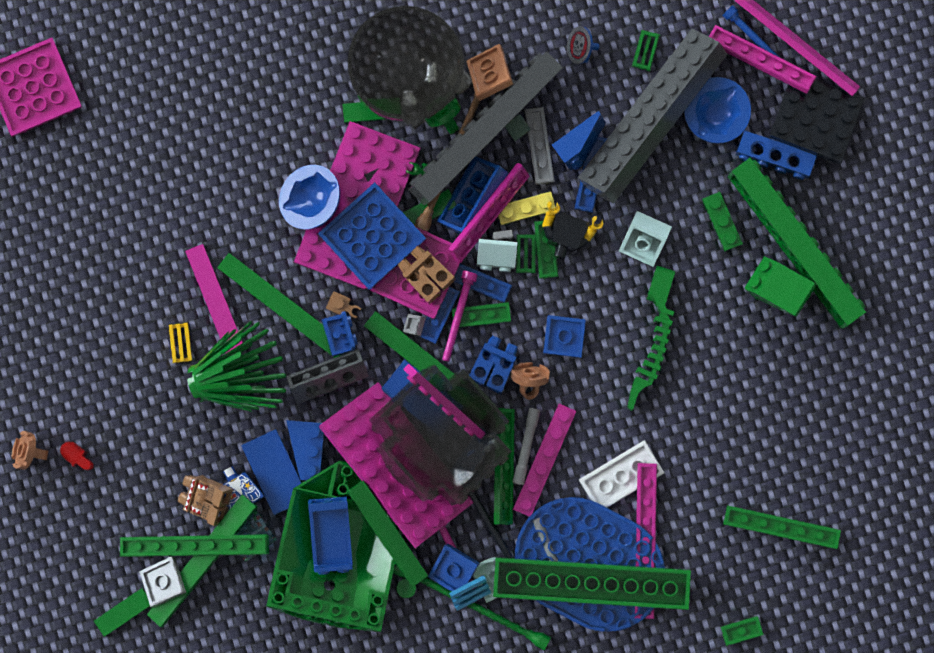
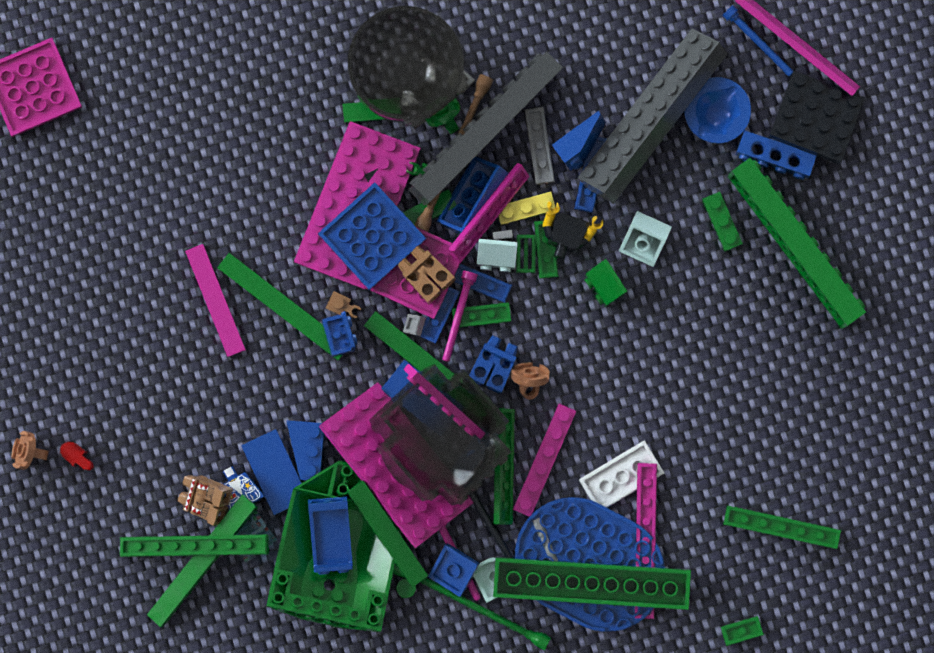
green tile [94,588,150,637] -> none
tile [139,556,186,608] -> none
yellow tile [169,323,192,363] -> none
green plant [187,321,286,412] -> none
piece [279,165,341,230] -> none
dark grey brick [286,349,369,404] -> none
dark azure tile [449,575,491,611] -> none
nougat tile [466,44,513,101] -> none
sand green tile [505,114,531,141] -> none
light grey piece [513,408,540,485] -> none
blue plate [543,315,586,358] -> none
shield [567,26,600,64] -> none
green piece [627,265,675,411] -> none
green tile [632,30,660,72] -> none
dark pink tile [708,25,817,94] -> none
green slope [744,256,817,317] -> none
none -> green slope [584,259,627,307]

